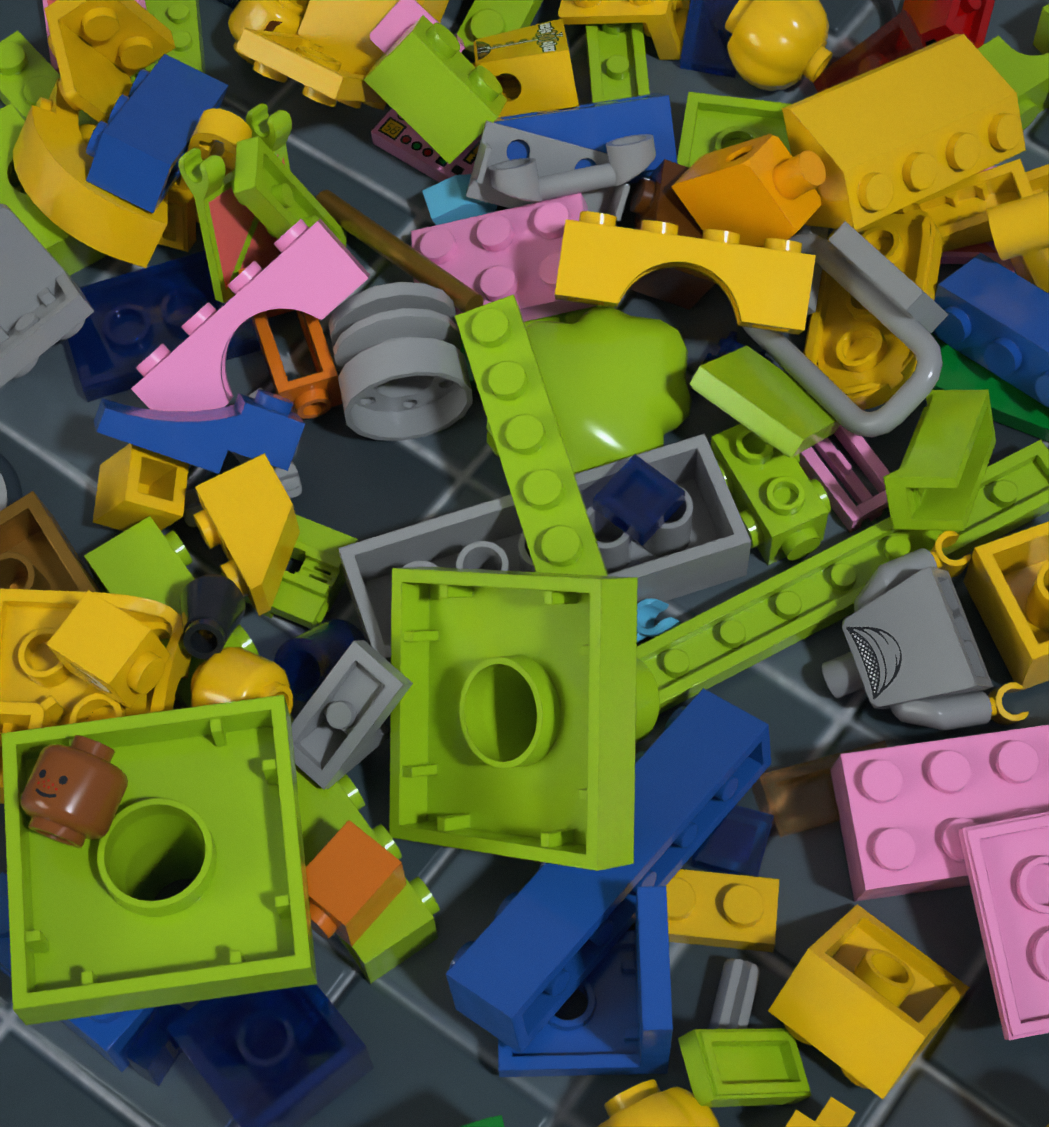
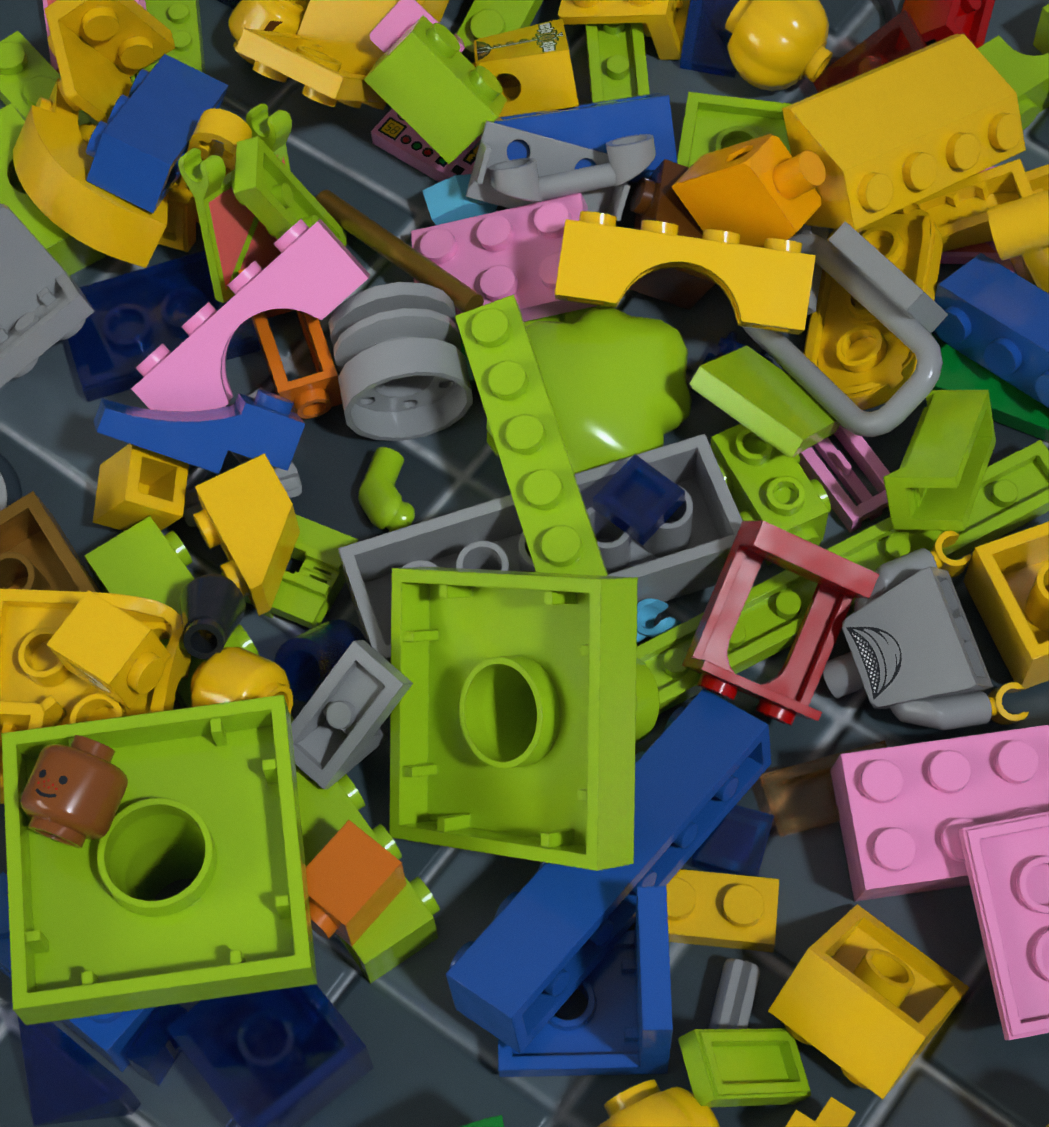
none -> clear blue slope [17,1015,141,1126]
none -> lime arm [358,447,415,532]
none -> red panel [682,521,879,726]

